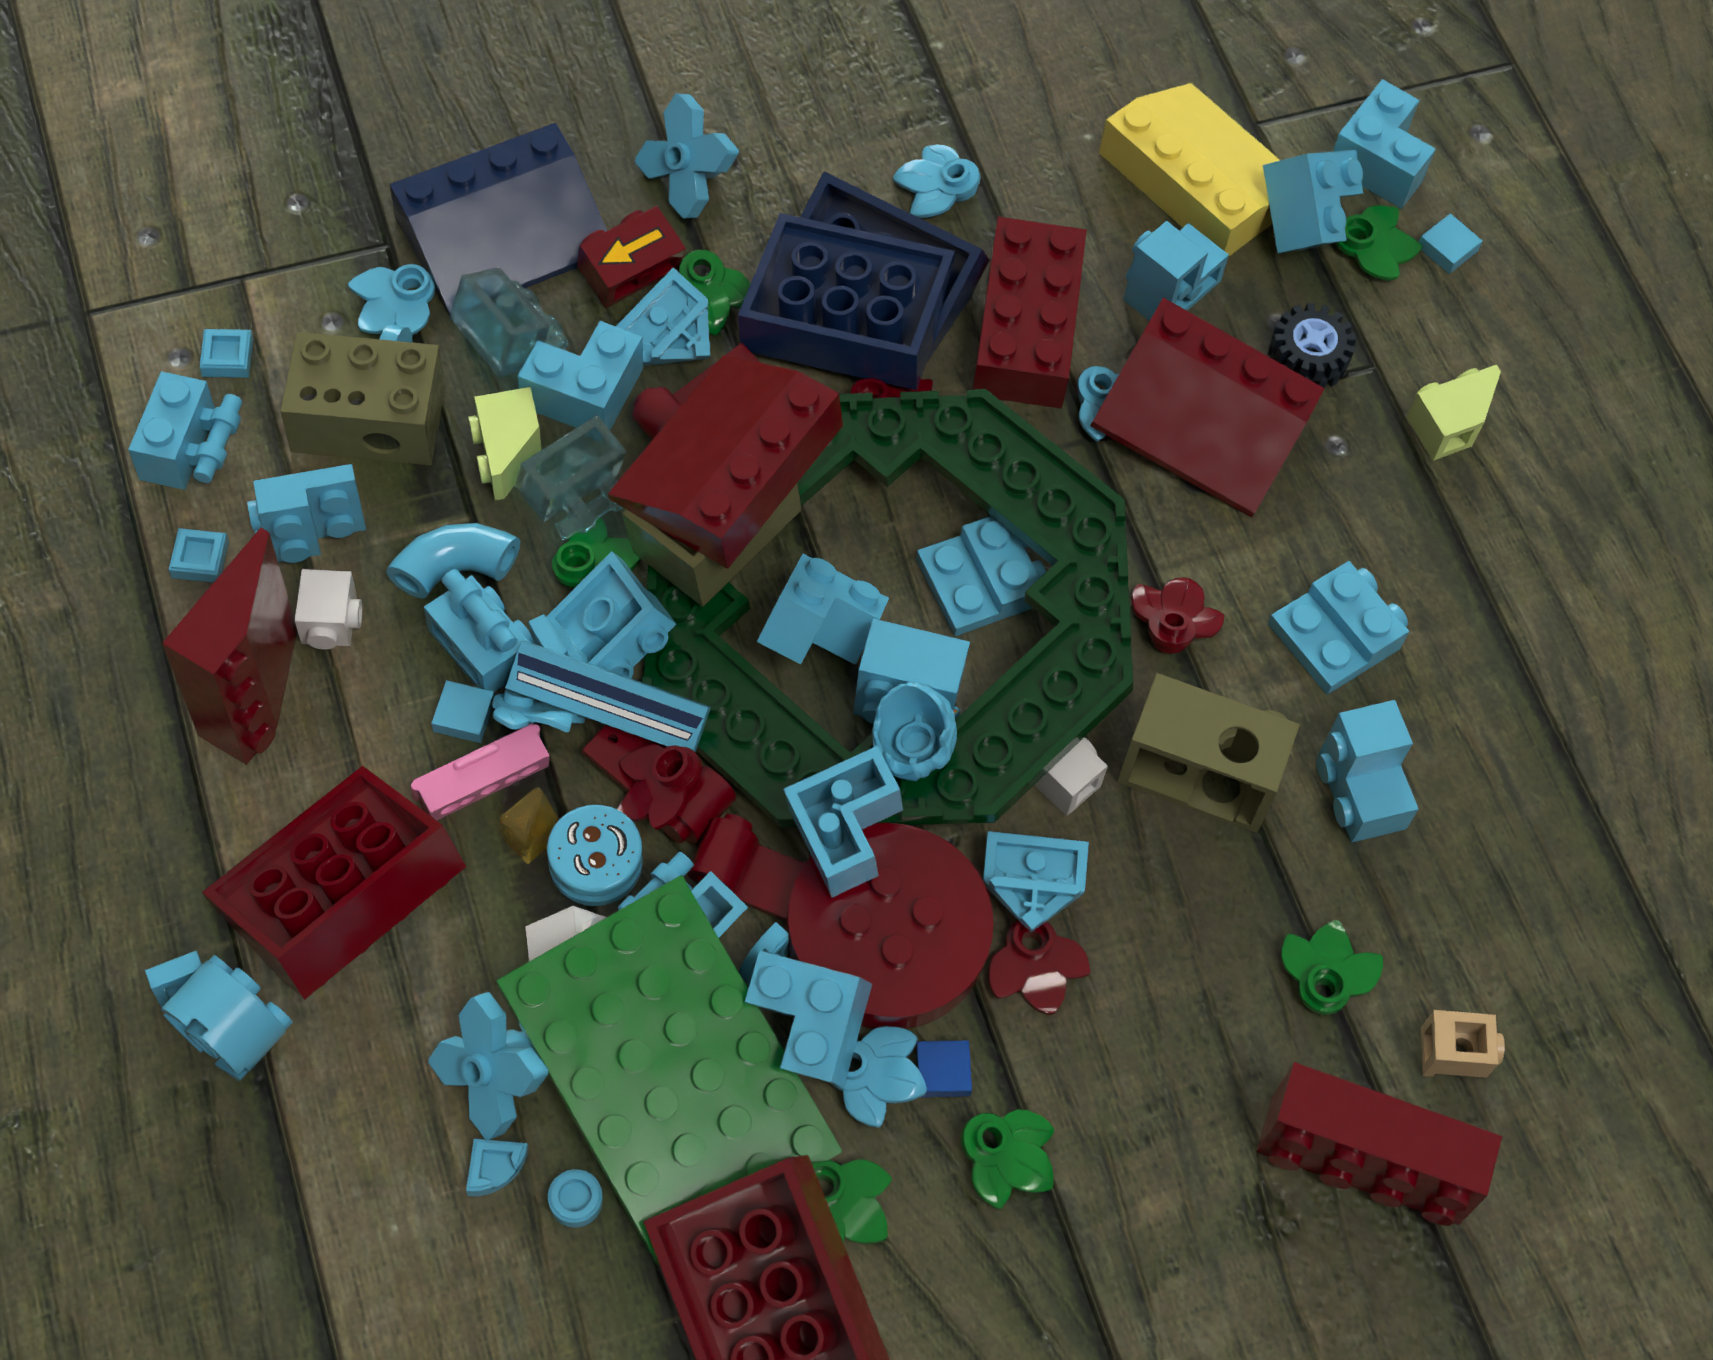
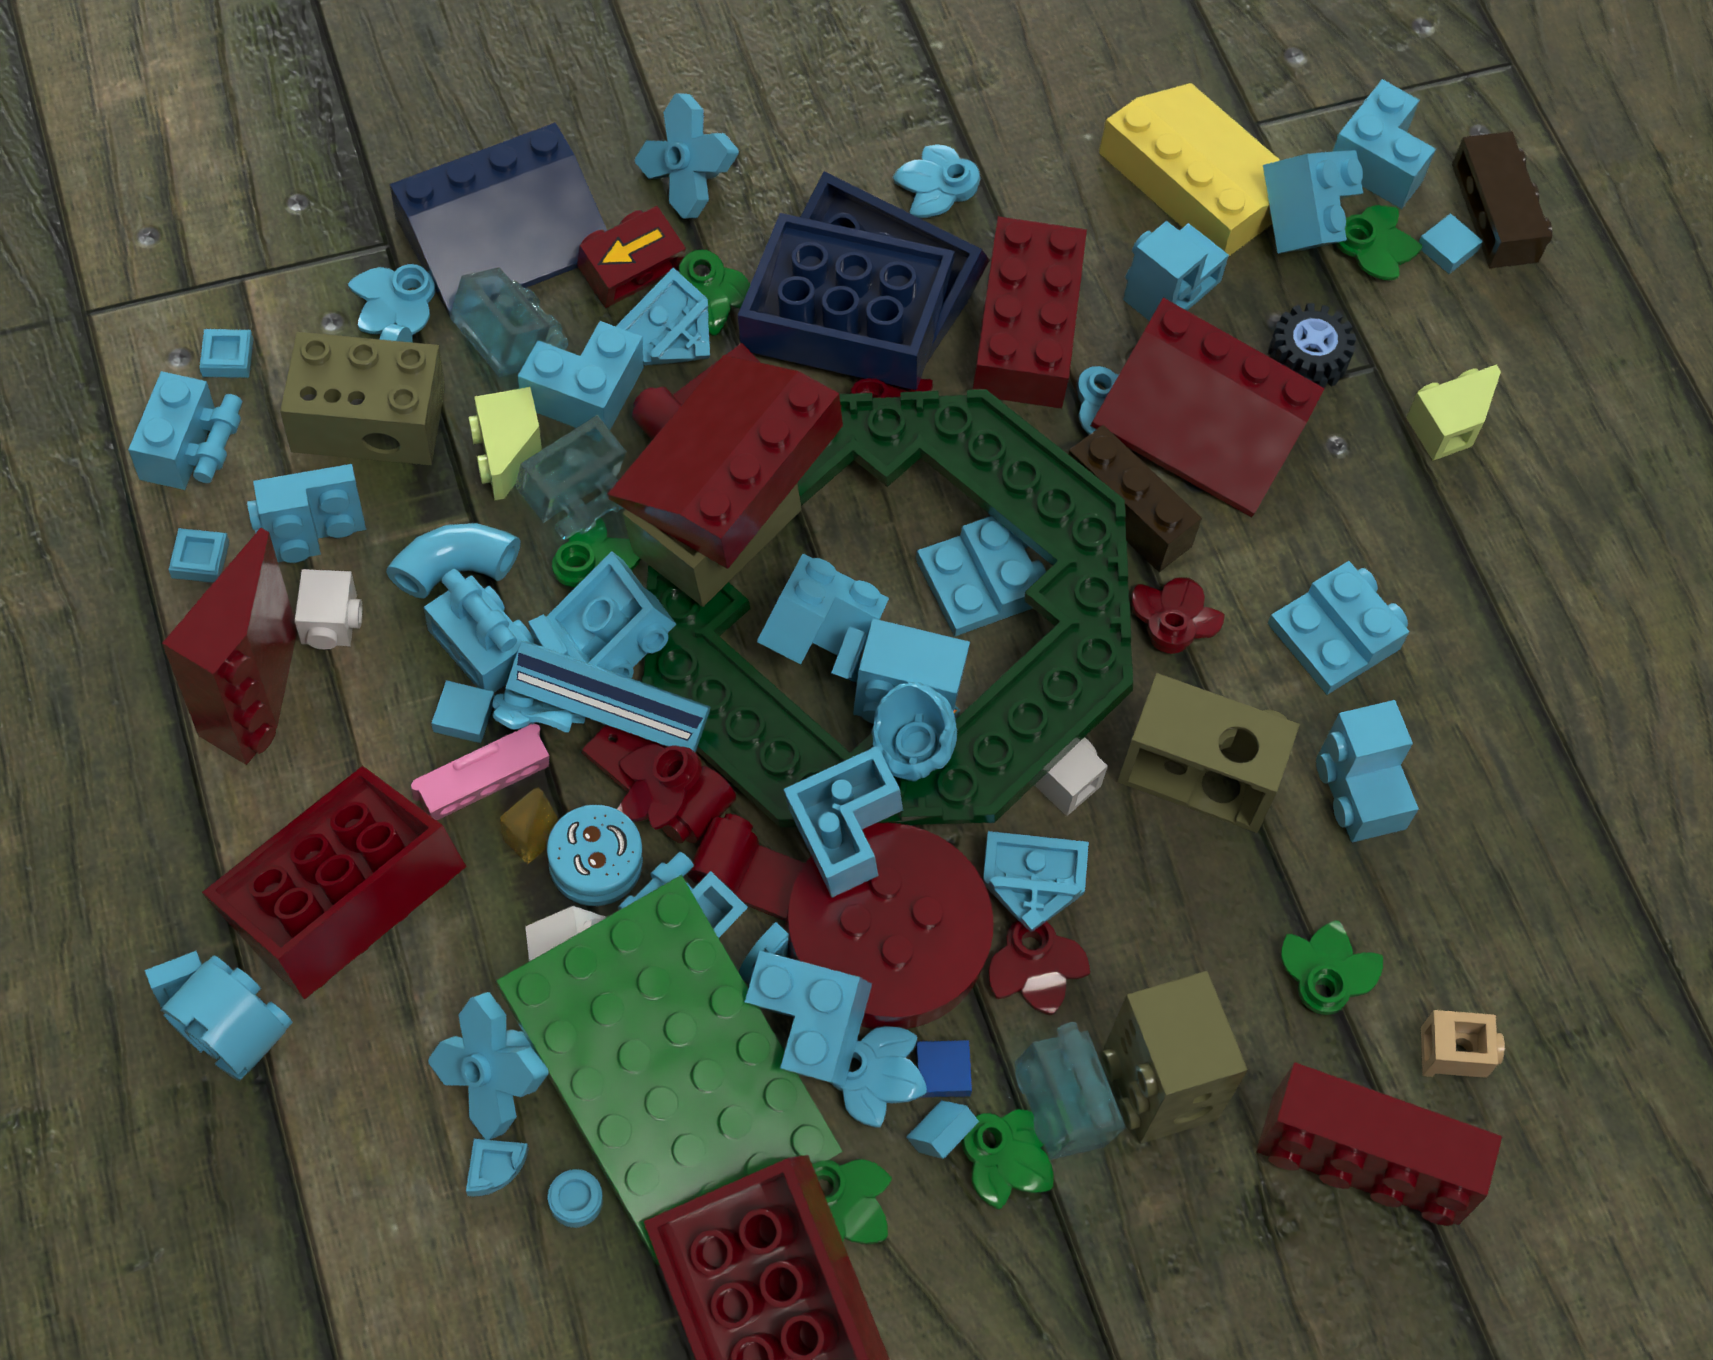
none -> medium azure tile [831,627,867,682]
none -> medium azure tile [906,1100,979,1159]
none -> clear light blue brick [1014,1022,1126,1160]
none -> dark brown brick [1068,425,1202,573]
none -> olive piece [1101,971,1248,1144]
none -> dark brown brick [1452,131,1553,269]

